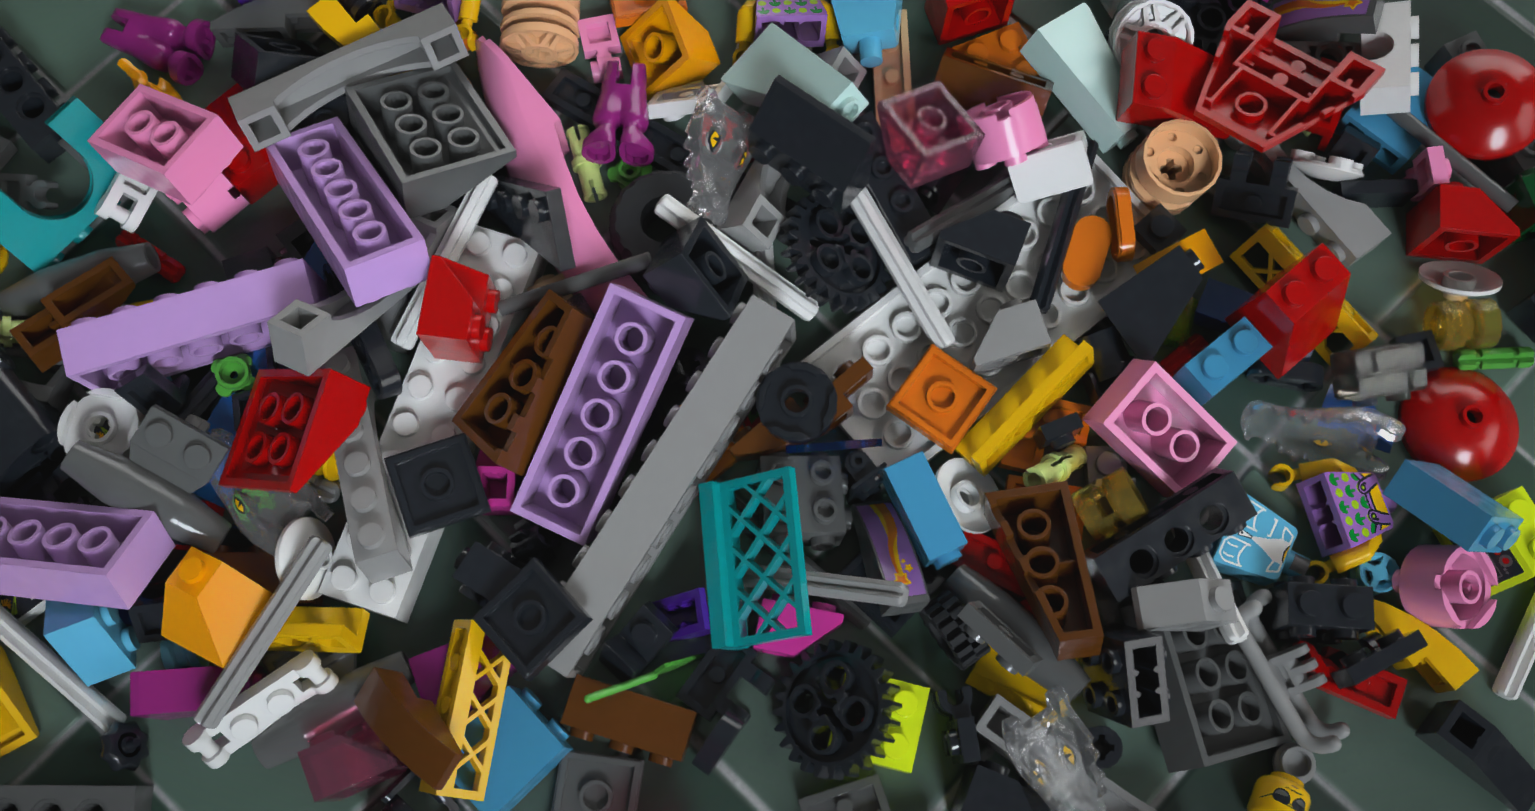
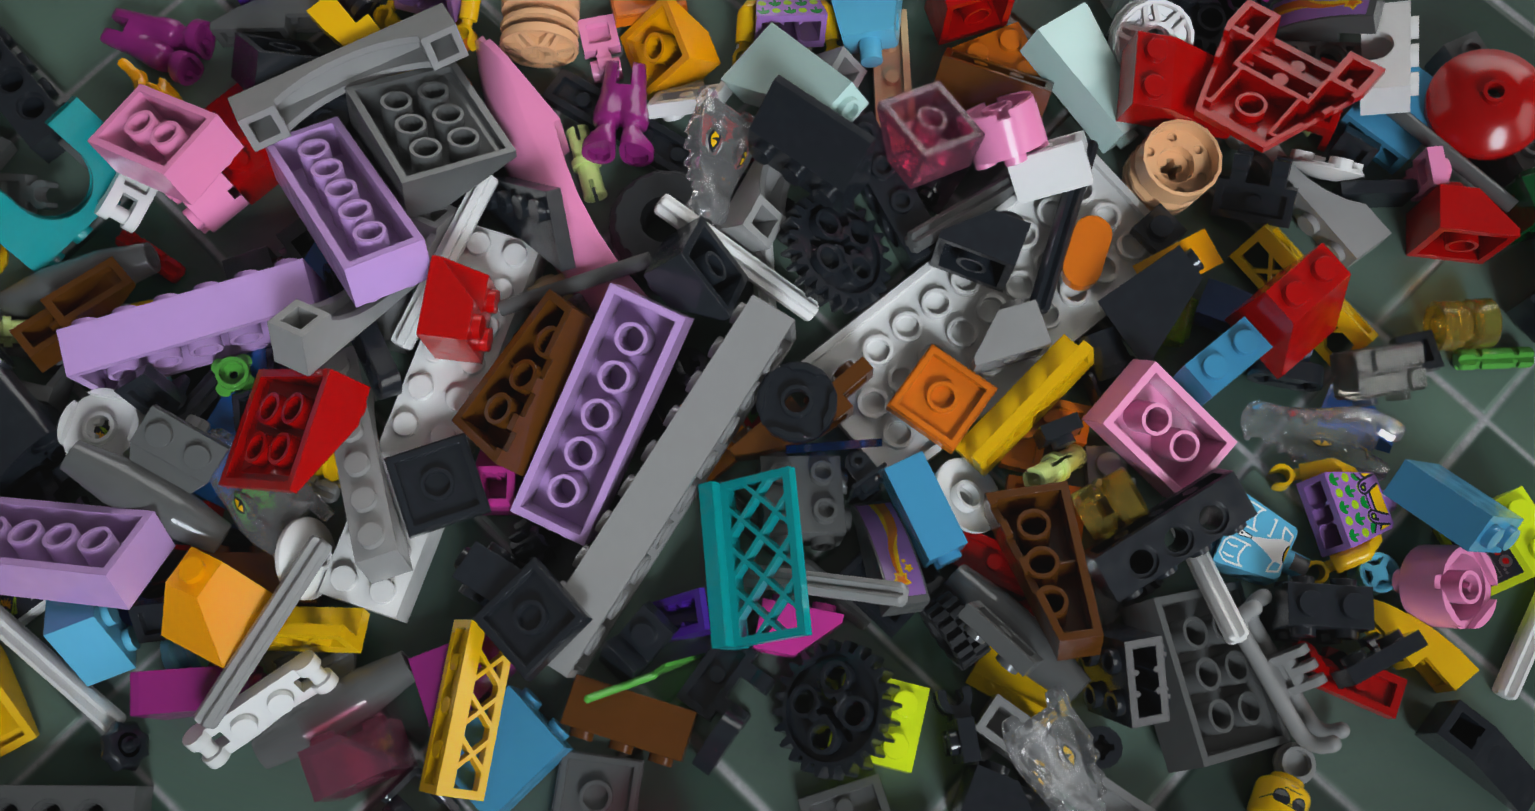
reddish brown slope [354,667,463,790] -> none
bright green plate [607,157,653,189] -> none
white axle [849,187,955,350] -> none
orange tile [1106,187,1136,262] -> none
light grey slope [1131,578,1238,632] -> none
red axle [1158,334,1209,377] -> none
red dish [1398,367,1519,482] -> none
white dish [1418,260,1503,302] -> none

